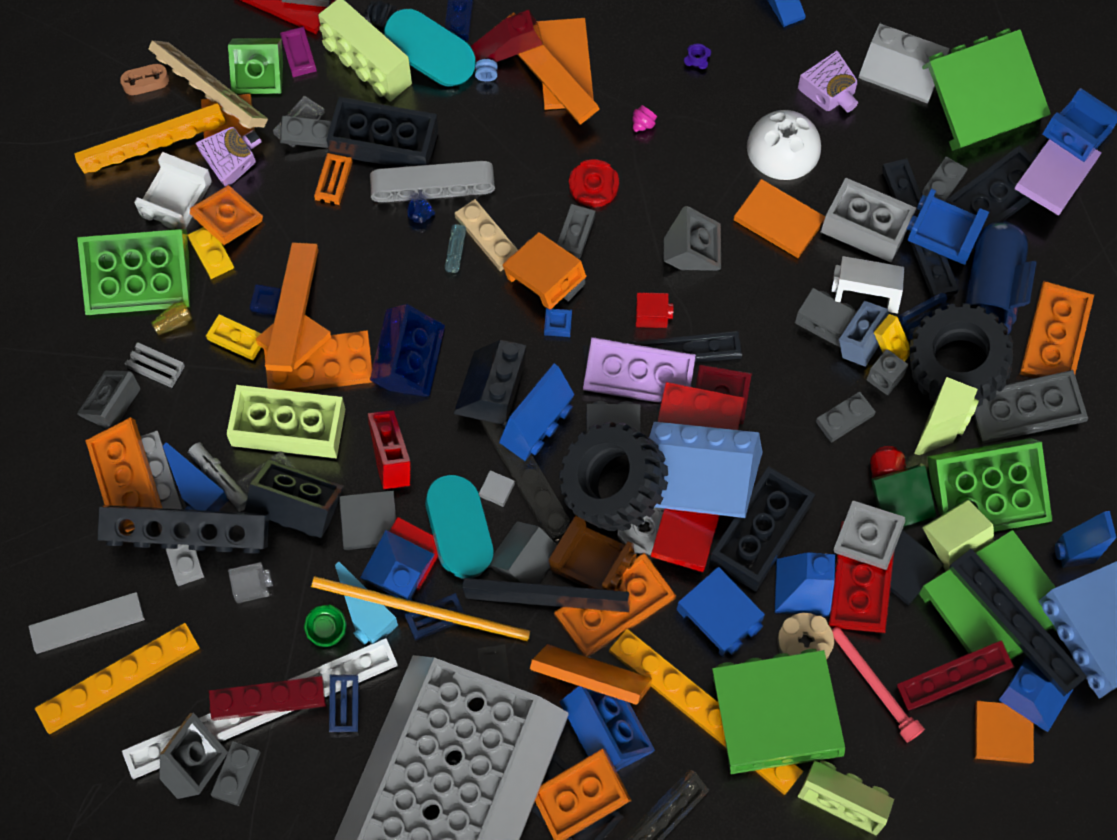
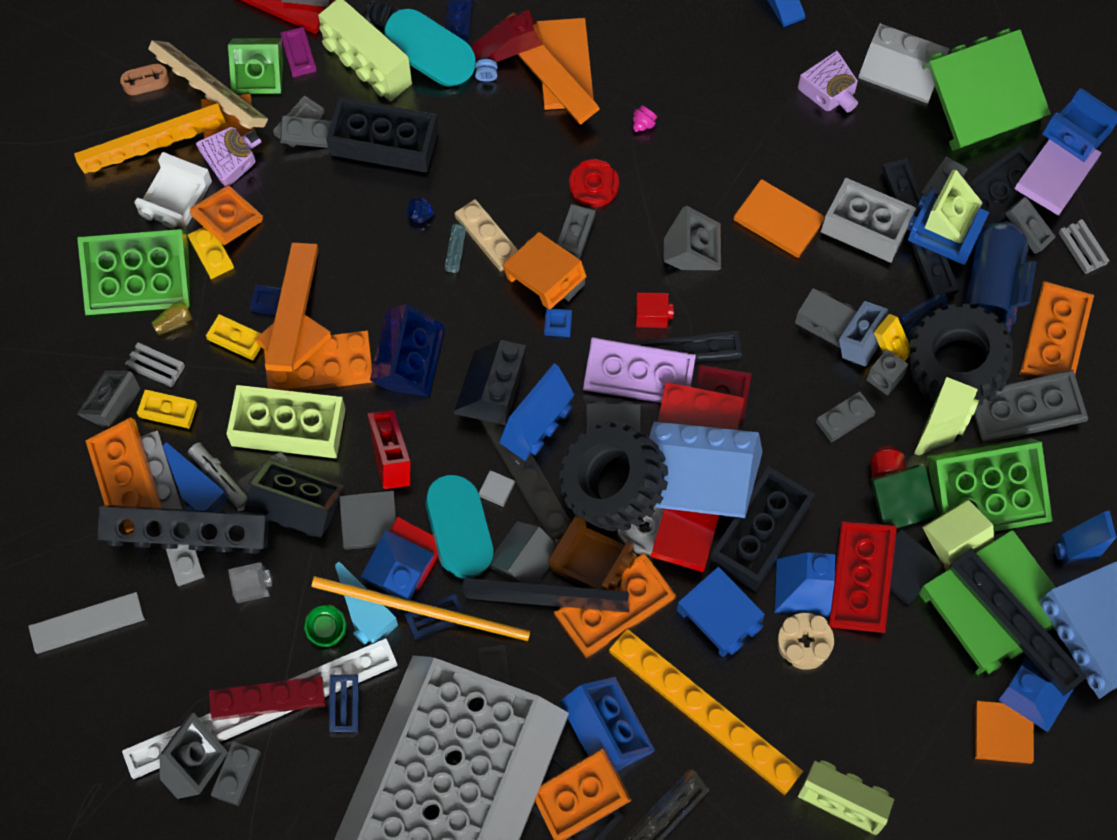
light orange plate [35,623,200,734] -> none
orange tile [314,153,352,205] -> none
light grey beam [370,161,495,202] -> none
orange tile [530,644,652,704] -> none
dark purple plate [684,44,711,69] -> none
bright green panel [712,649,845,774] -> none
white piece [747,110,821,180] -> none
white panel [831,256,904,314] -> none
coral piece [832,627,925,743] -> none
light grey plate [834,501,906,570] -> none
dark red plate [897,640,1014,711] -> none
none -> yellow plate [137,390,197,429]
none -> yellowish green slope [925,170,982,243]
none -> dark grey plate [1005,196,1055,254]
none -> light grey tile [1059,219,1109,274]

